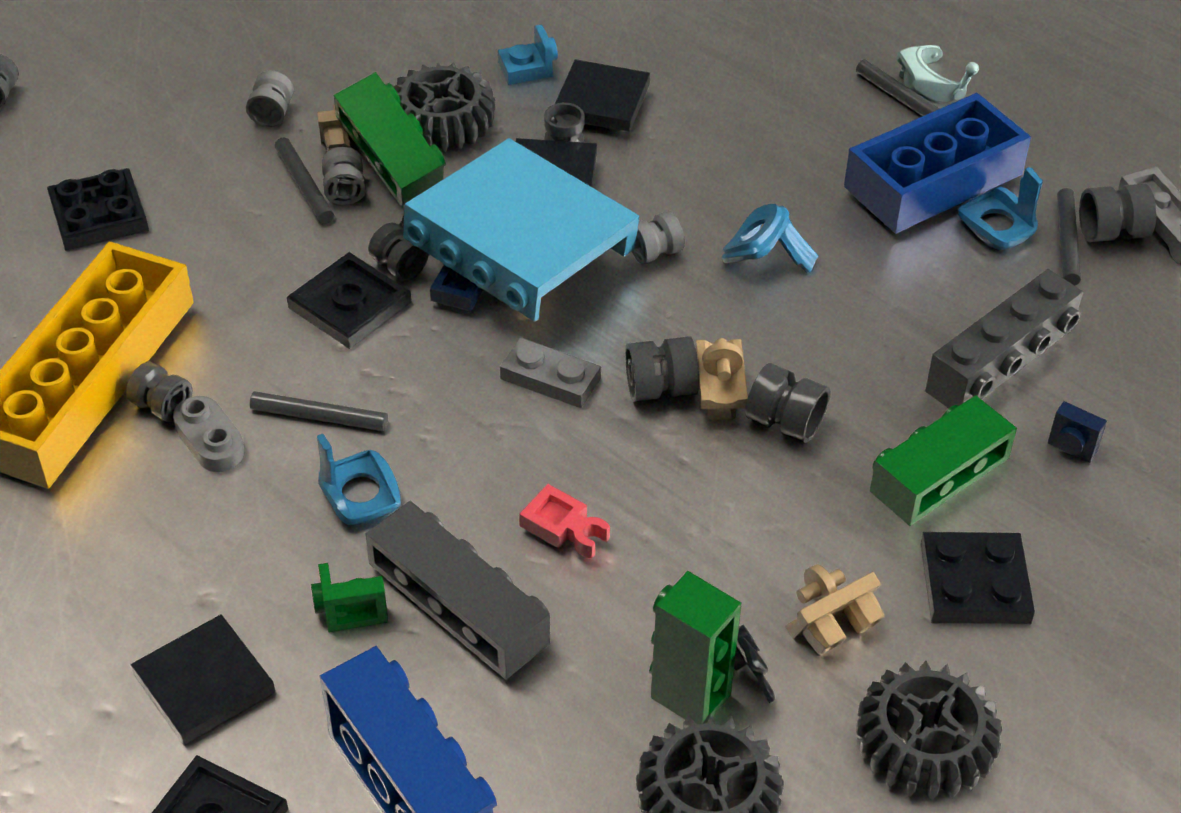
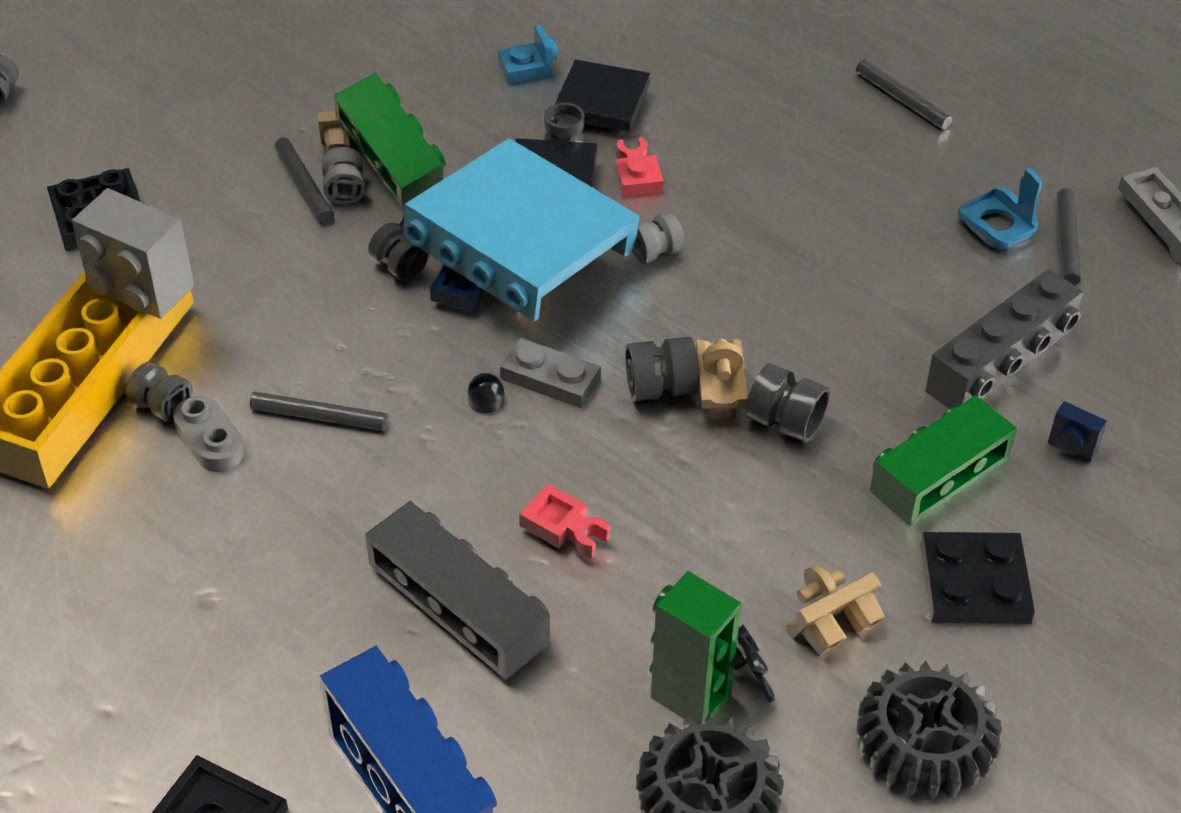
black tile [131,614,275,745] -> none
light grey wheel [245,71,294,127] -> none
black tile [287,252,412,349] -> none
green bracket [311,563,389,633] -> none
dark azure piece [317,433,401,525] -> none
dark grey gear [393,63,496,152] -> none
dark azure piece [721,204,819,273] -> none
blue brick [844,93,1031,234] -> none
light aqua helmet [896,45,979,102] -> none
dark grey wheel [1079,184,1157,243] -> none
none -> light grey brick [72,188,194,319]
none -> black hinge [467,373,504,413]
none -> coral plate [615,137,663,198]

